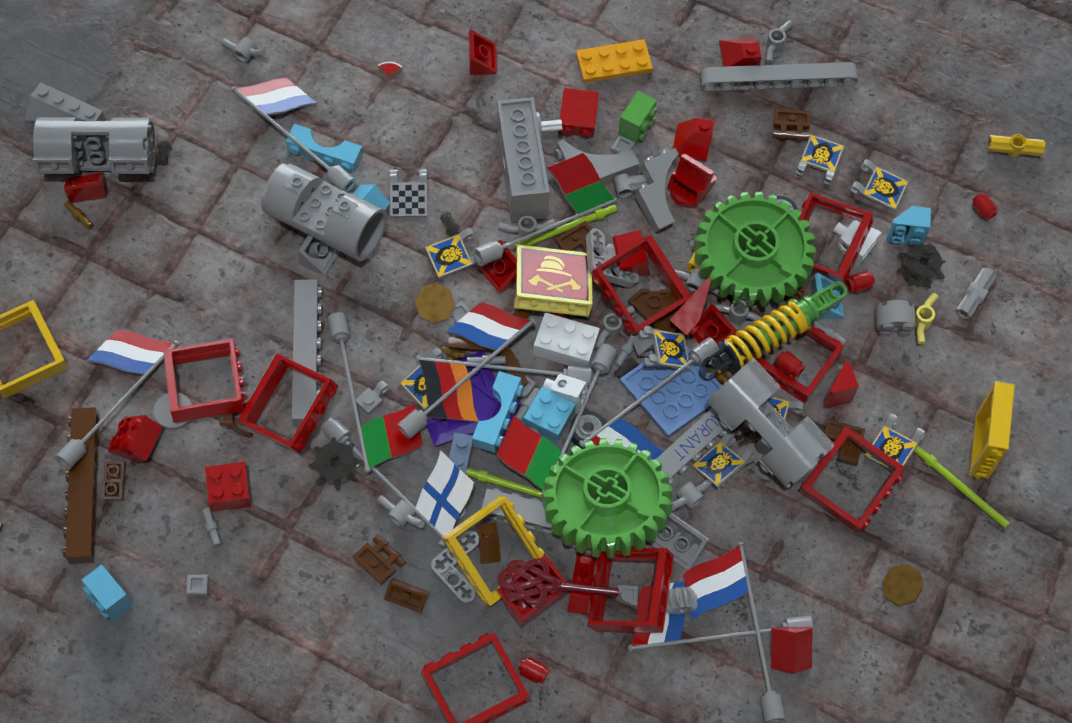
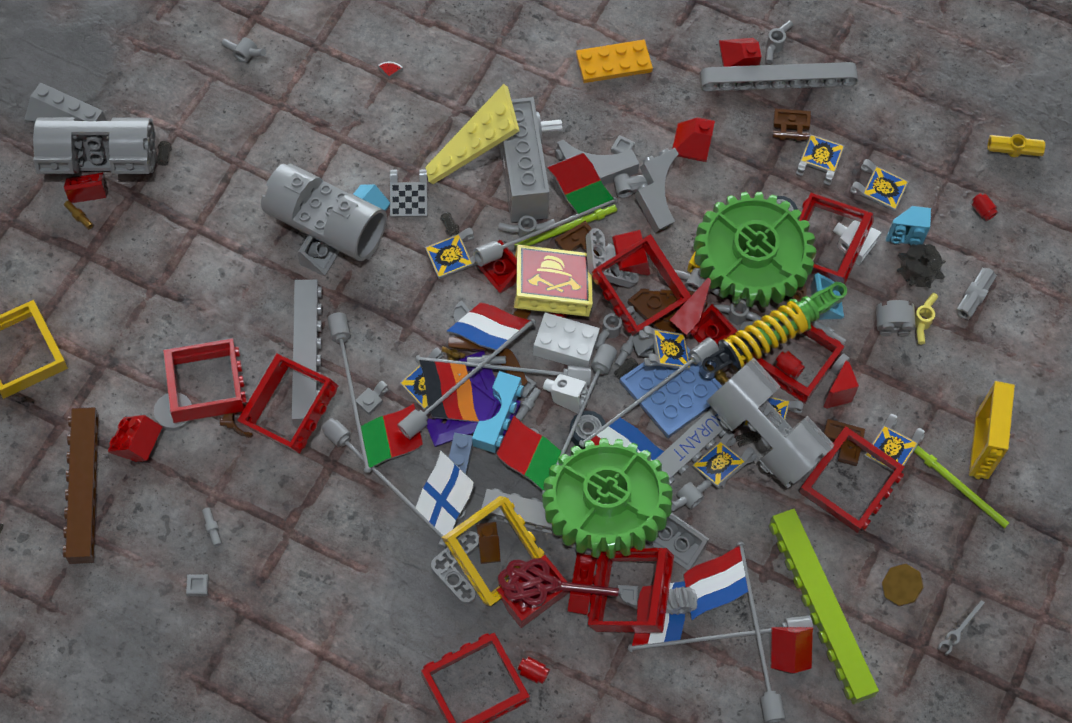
flag [55,330,179,470] -> none
medium azure brick [82,565,133,622] -> none
reddish brown slope [102,461,125,500] -> none
red brick [205,461,251,512] -> none
flag [231,78,356,192] -> none
medium azure arch [286,124,363,173] -> none
clear smoke brick [308,437,363,491] -> none
reddish brown plate [353,535,406,585] -> none
light grey piece [377,495,425,528] -> none
reddish brown slope [384,578,430,613] -> none
pearl gold piece [415,283,455,323] -> none
lime bar [466,468,542,498] -> none
red slope [469,29,497,75] -> none
medium azure brick [523,387,576,444] -> none
red brick [558,88,599,138] -> none
bright green brick [618,91,658,146] -> none
red piece [667,154,717,207] -> none
red brick [846,270,875,293] -> none
none -> light yellow wing [425,84,519,184]
none -> lime brick [769,508,879,704]
none -> light grey tile [831,354,850,375]
none -> light grey flag [937,600,985,656]

